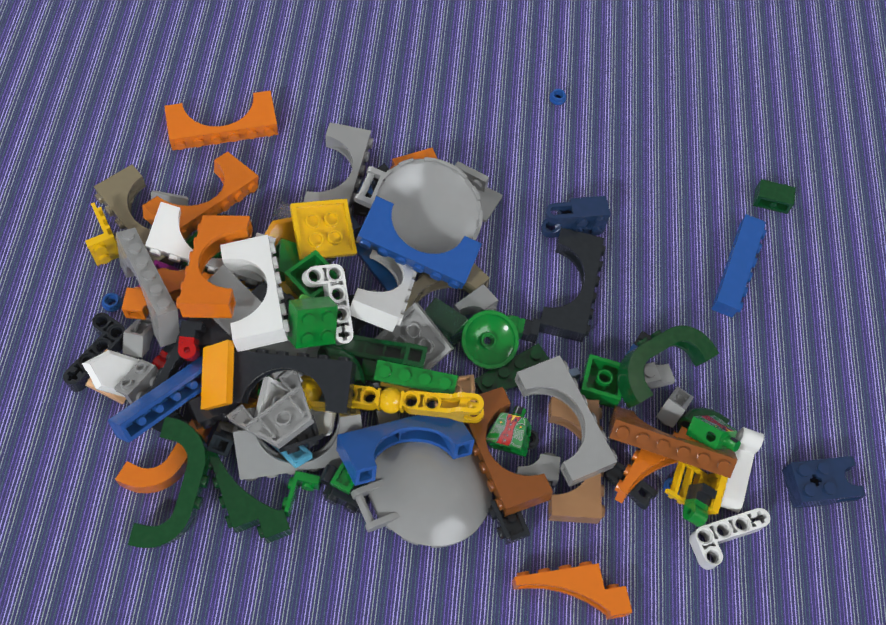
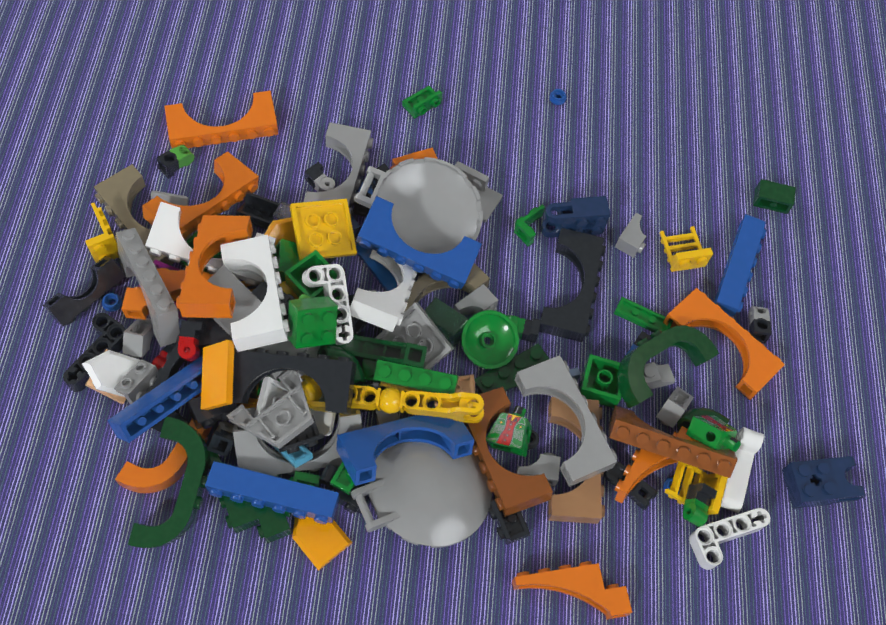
none -> black arch [43,256,126,326]
none -> leg [157,145,195,179]
none -> blue brick [205,461,340,524]
none -> black bracket [236,192,281,229]
none -> light orange tile [292,517,352,571]
none -> leg [305,161,335,192]
none -> green bracket [402,86,442,119]
none -> green bracket [514,204,545,247]
none -> green tile [614,297,673,333]
none -> light grey arch [615,213,646,258]
none -> yellow plate [659,226,713,272]
none -> orange arch [663,288,785,400]
none -> black leg [748,306,772,344]

